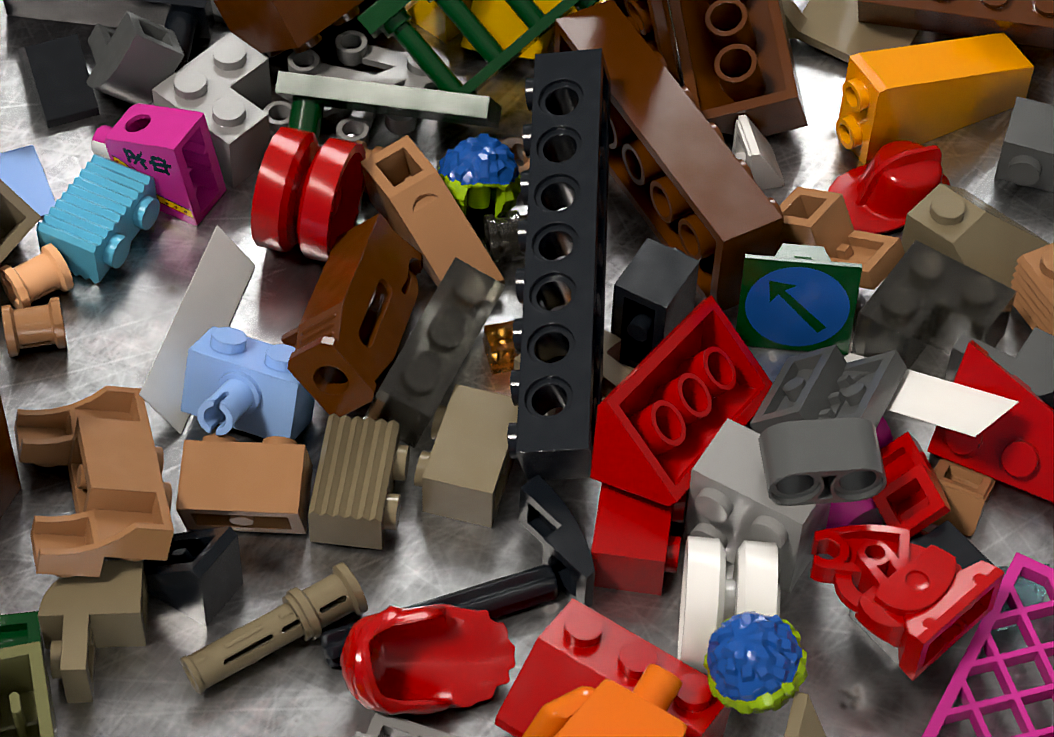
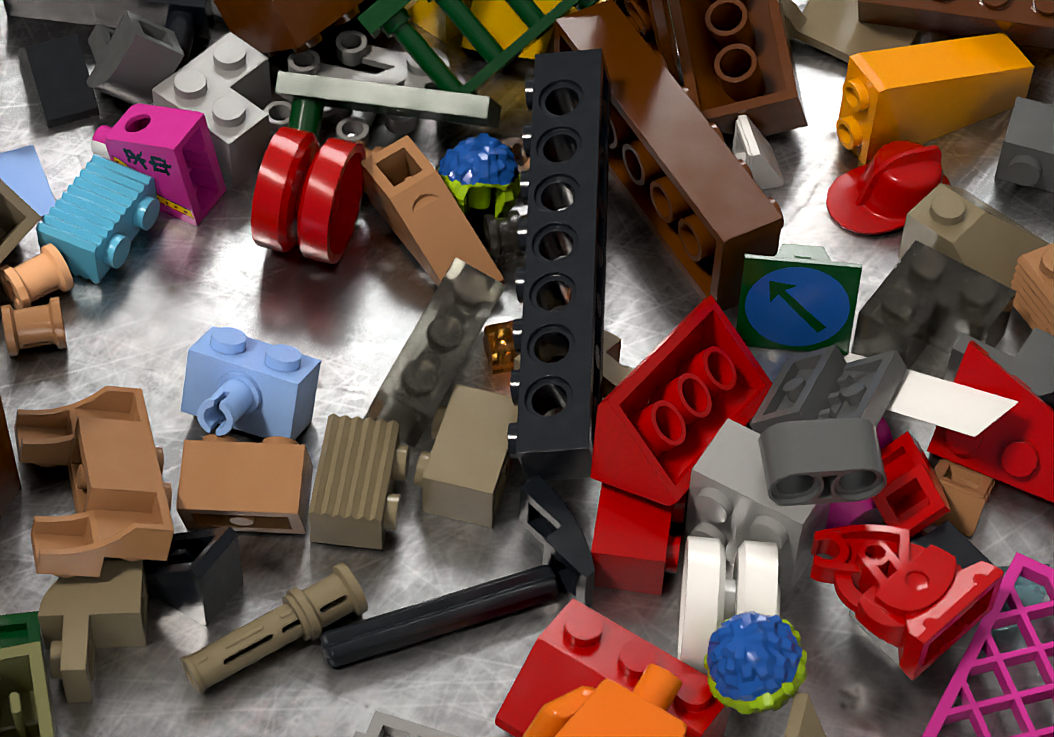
white sticker [139,225,256,434] -> none
reddish brown piece [281,213,423,417] -> none
red hair [340,604,516,715] -> none
black brick [610,238,699,369] -> none
medium nougat brick [778,187,905,290] -> none

